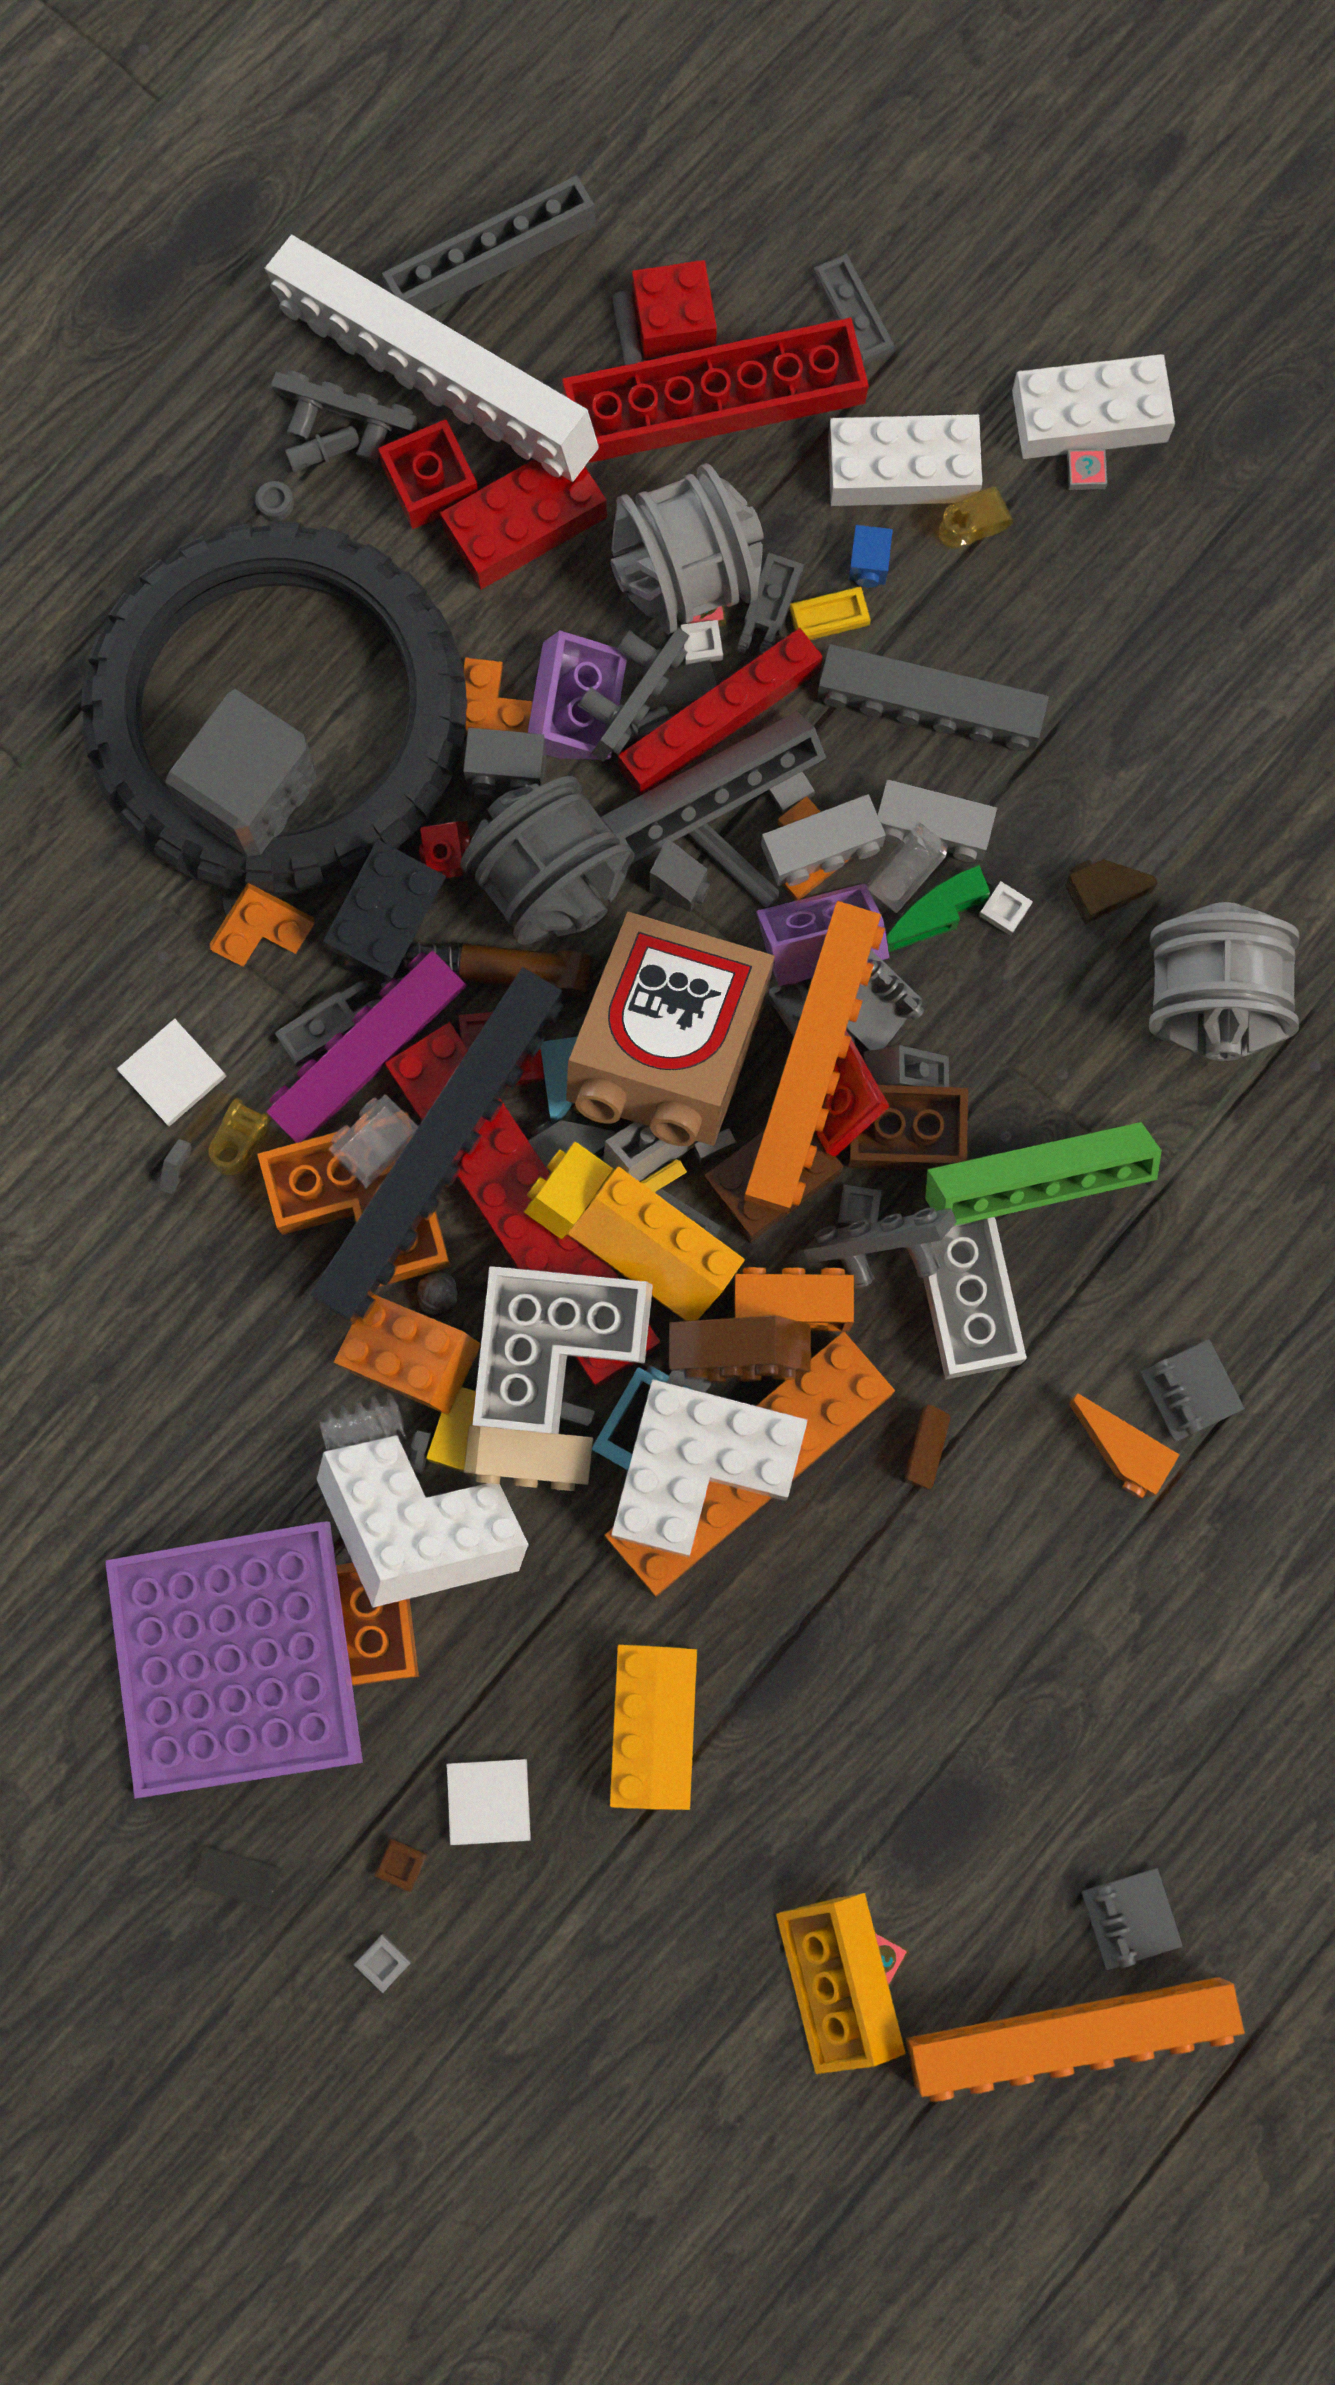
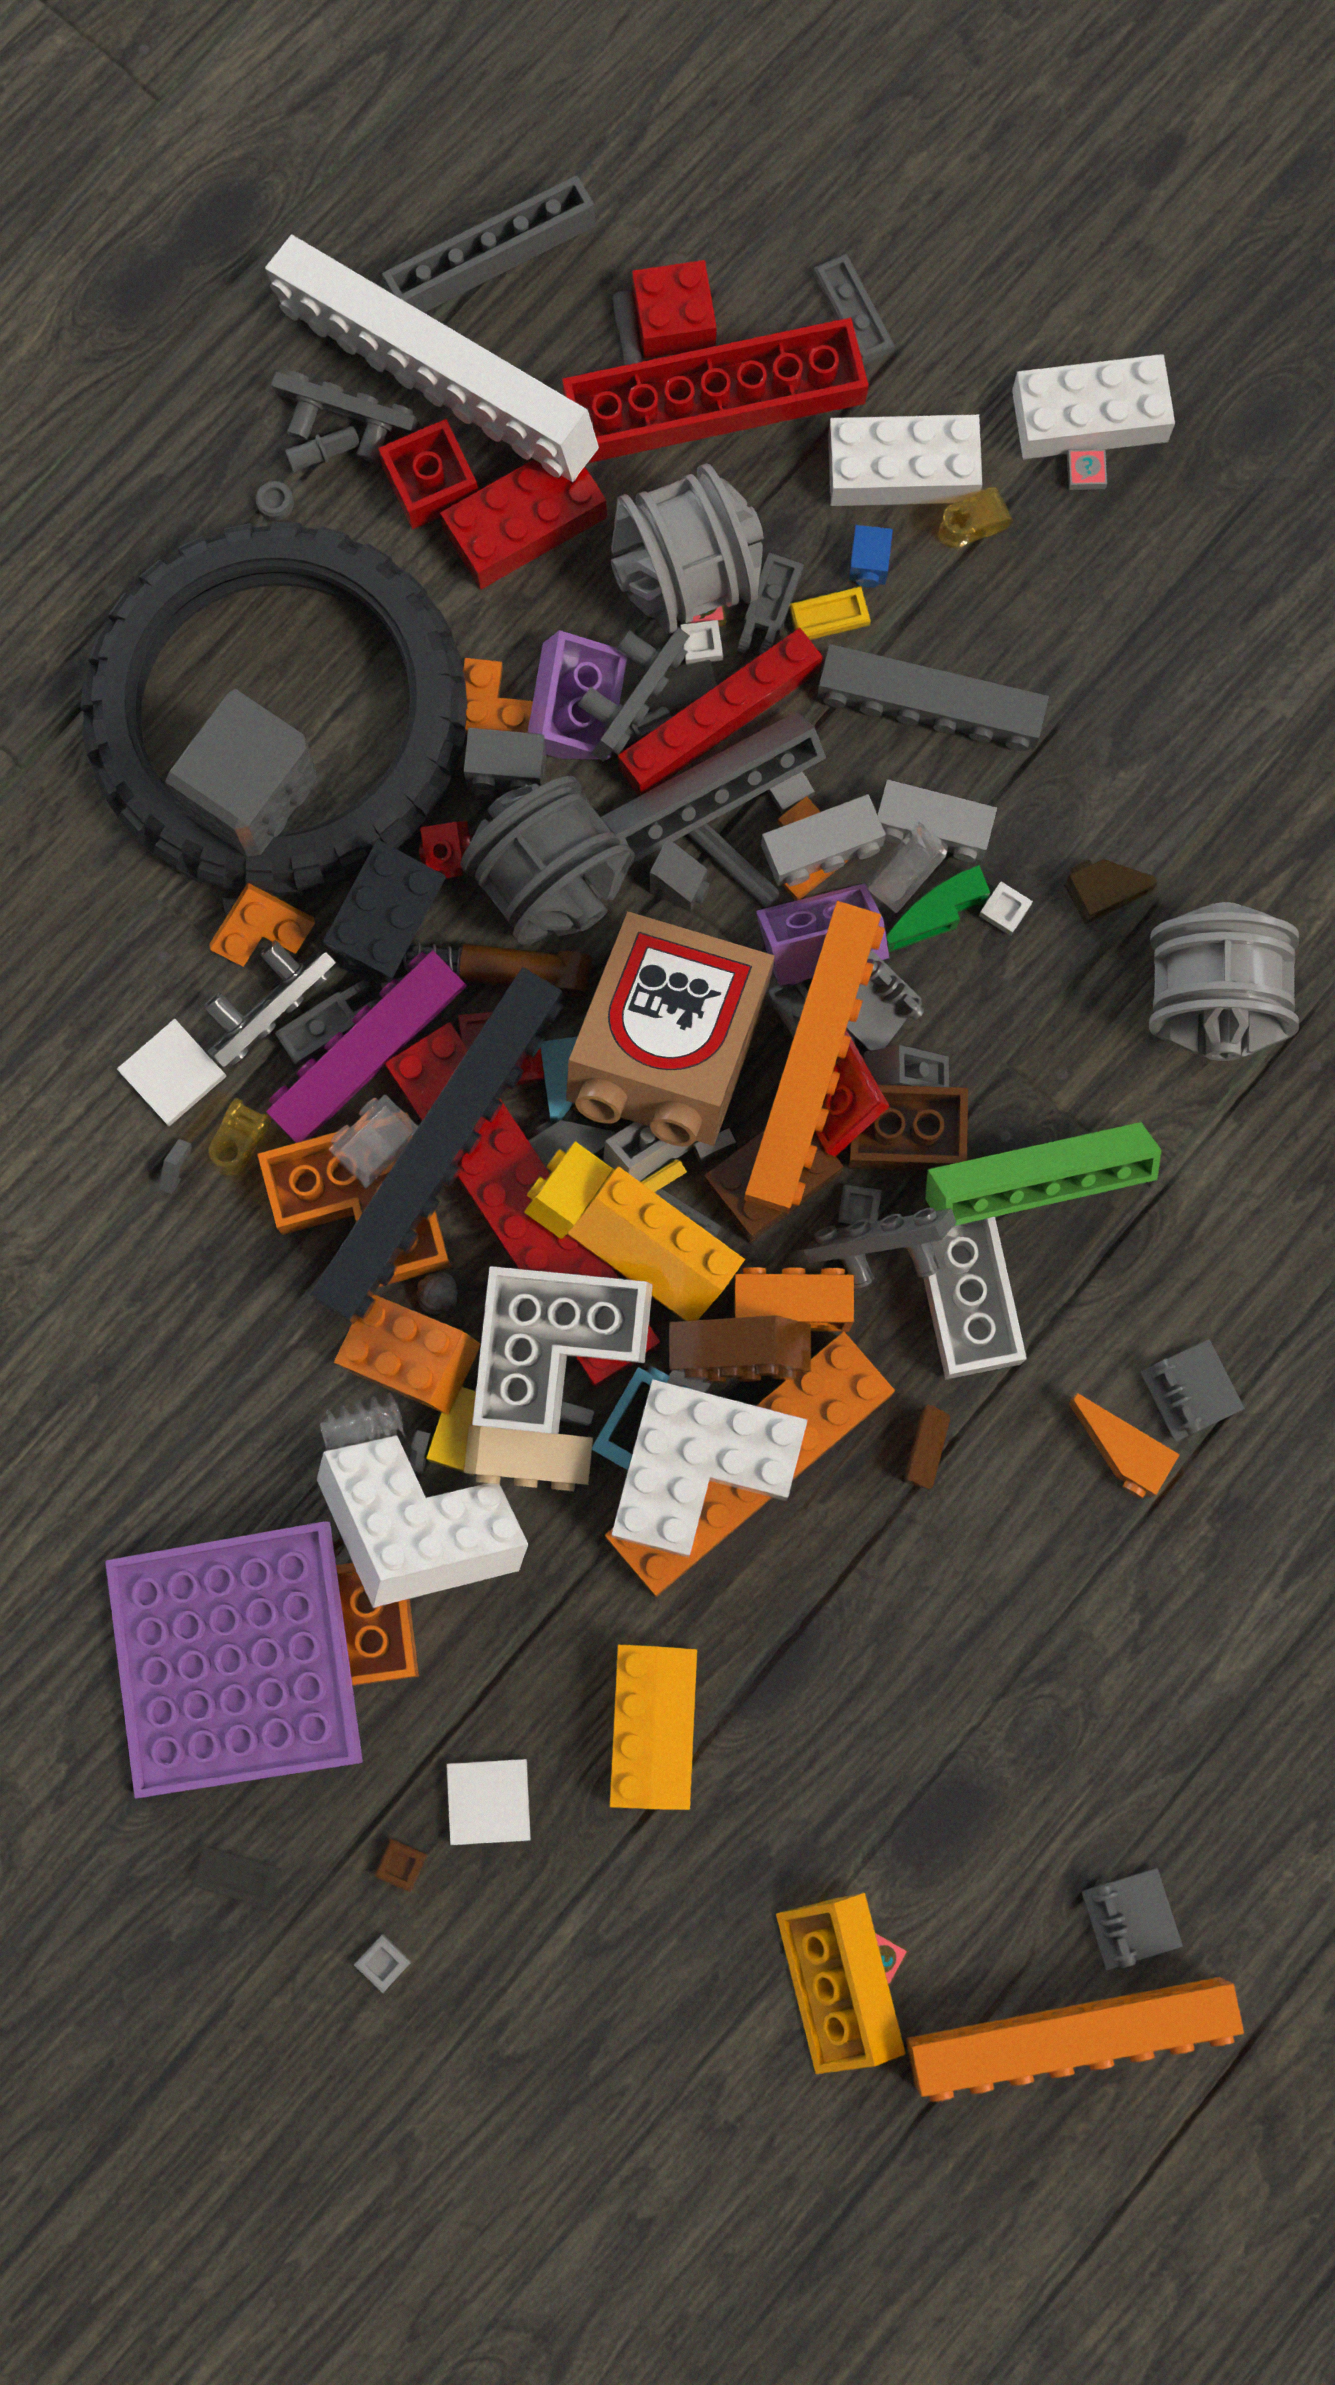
none -> dark grey plate [204,940,336,1067]

